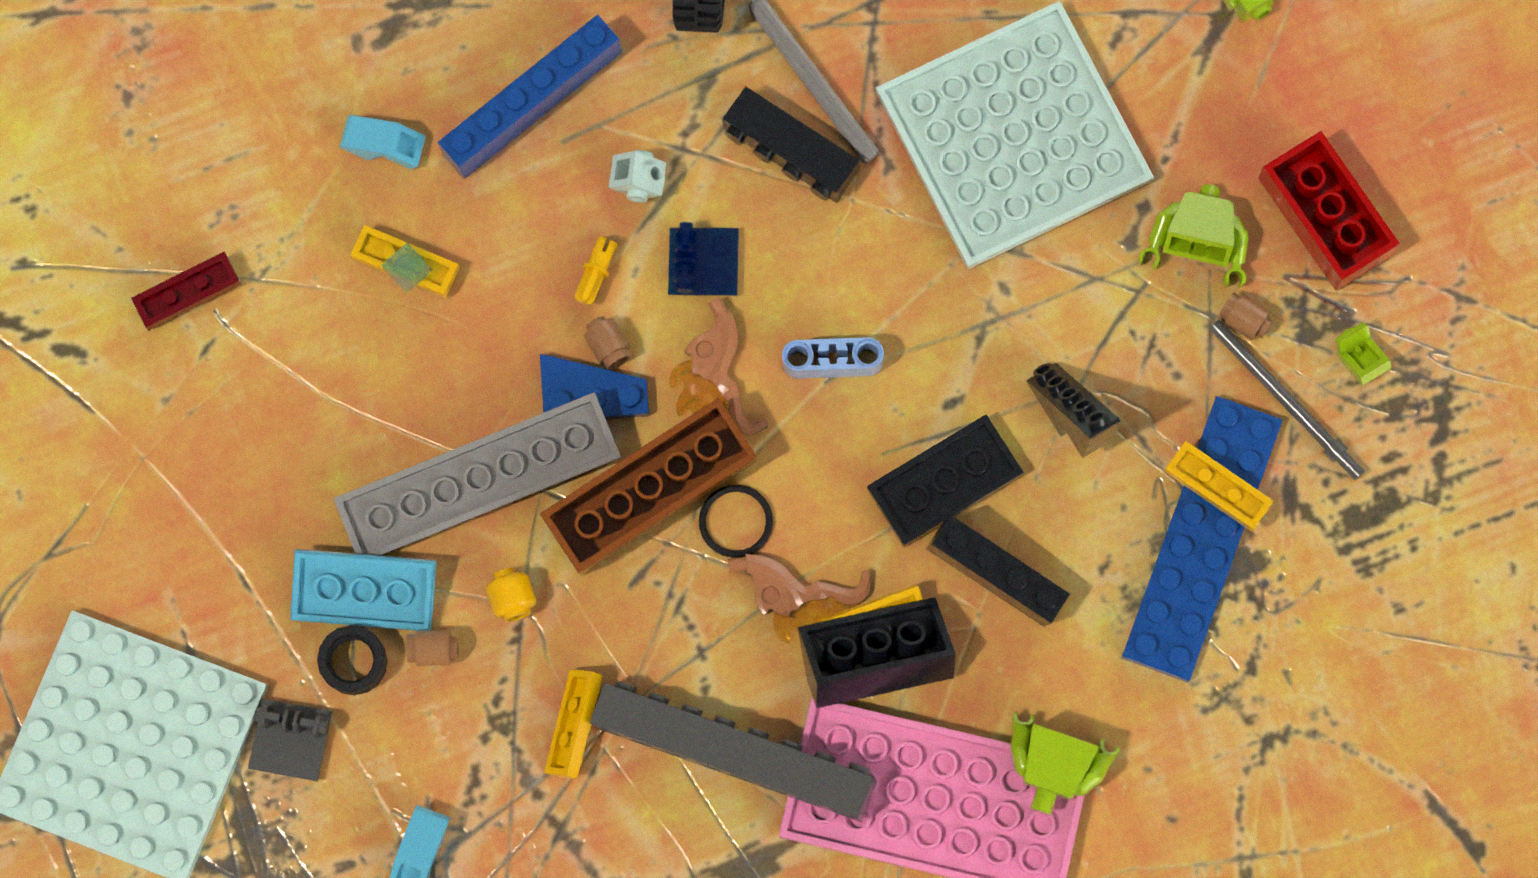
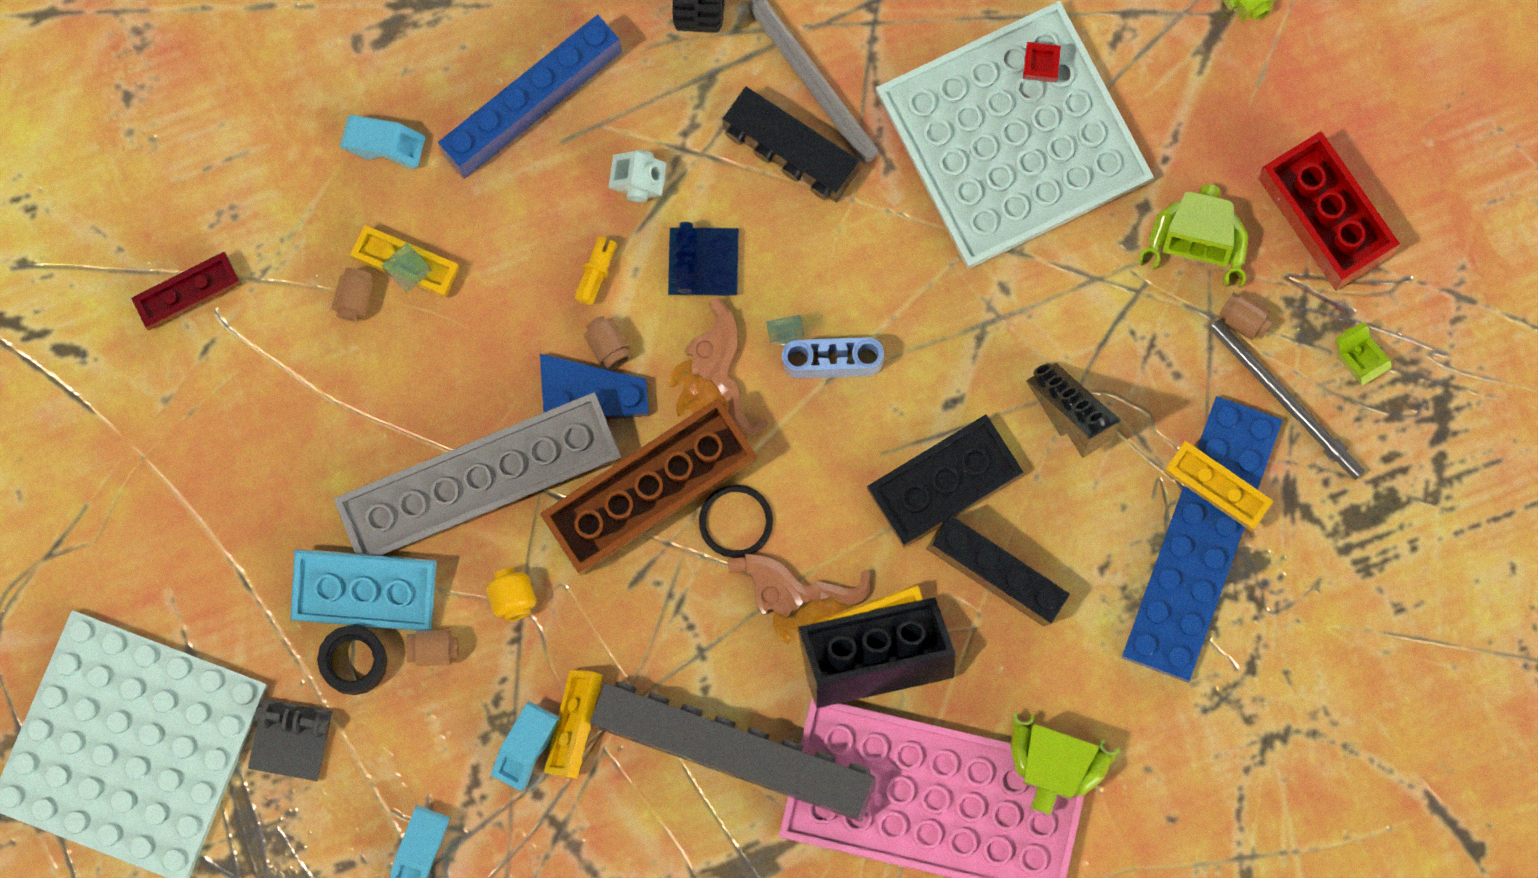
none -> medium nougat brick [331,268,374,322]
none -> medium azure slope [491,701,560,792]
none -> clear light blue plate [766,315,804,345]
none -> red plate [1022,42,1061,83]

